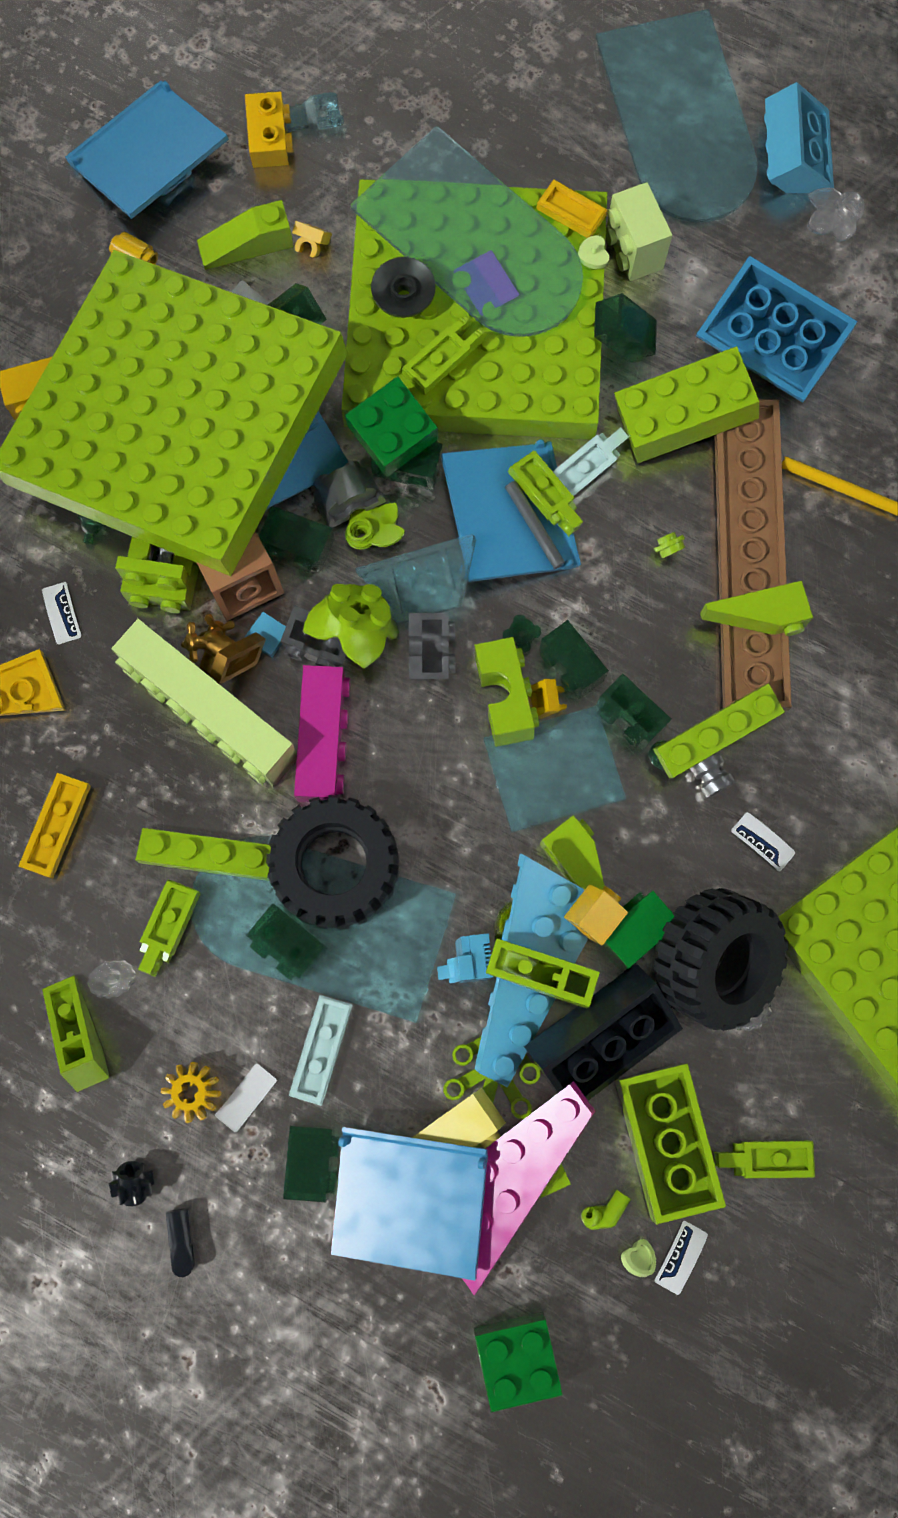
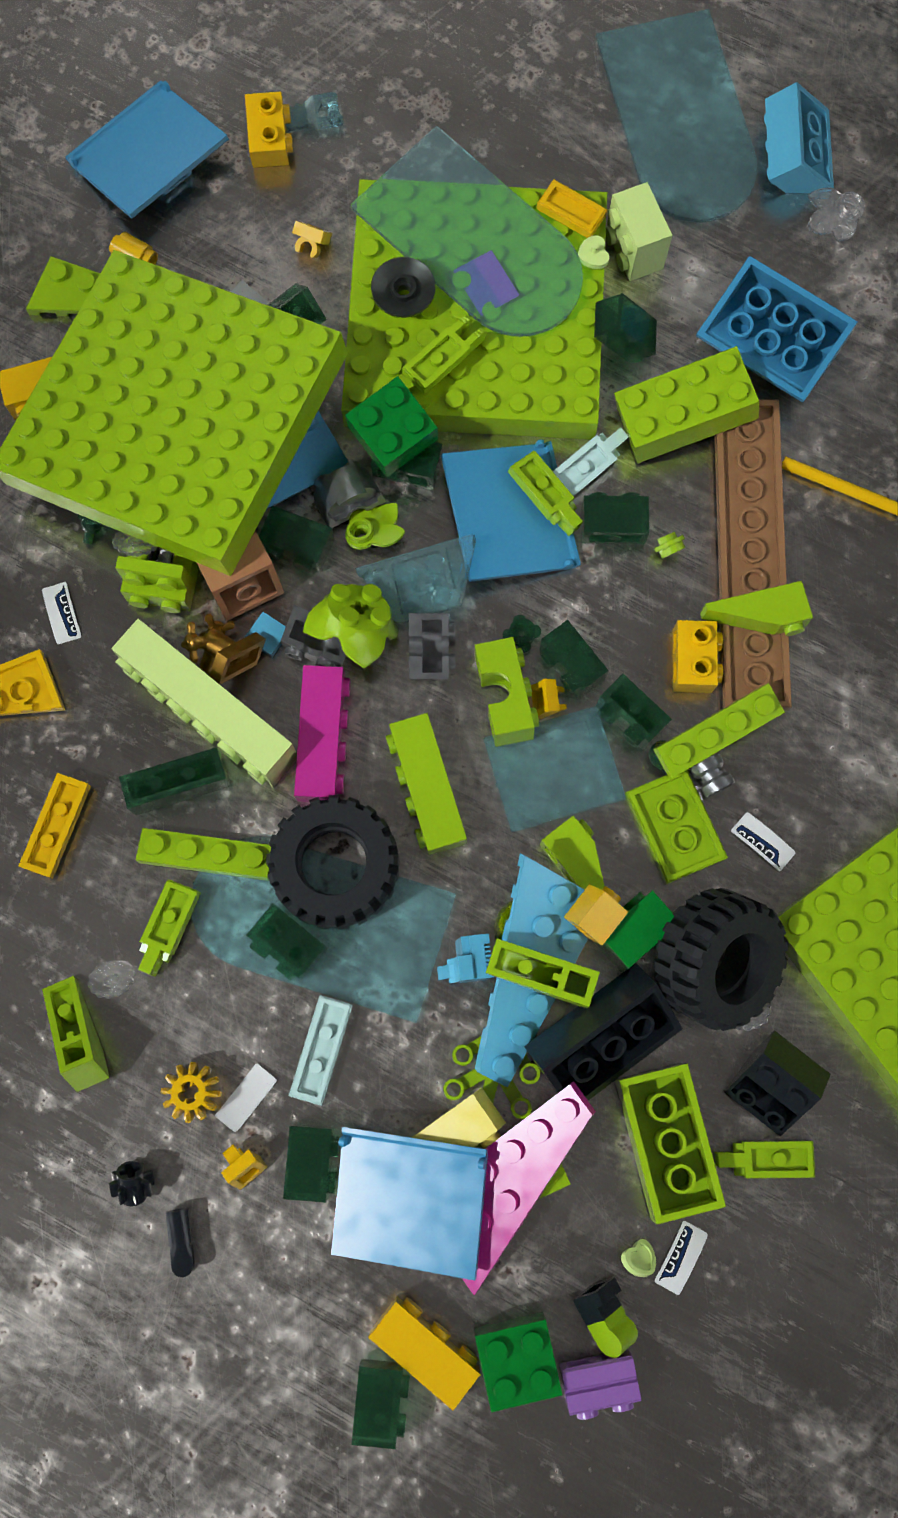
lime slope [197,200,294,270] -> none
dark grey bar [505,481,565,569] -> none
lime arm [581,1189,631,1230] -> none
none -> lime wing [26,256,100,317]
none -> clear piece [112,532,157,557]
none -> clear green brick [119,747,232,815]
none -> yellow tile [221,1144,268,1190]
none -> clear green brick [351,1359,410,1449]
none -> yellow brick [368,1296,481,1411]
none -> lime brick [385,713,467,855]
none -> medium lavender brick [559,1349,641,1420]
none -> leg [573,1277,638,1358]
none -> clear green brick [581,492,649,544]
none -> lime tile [625,770,728,885]
none -> yellow brick [673,620,723,693]
none -> black slope [724,1030,831,1137]

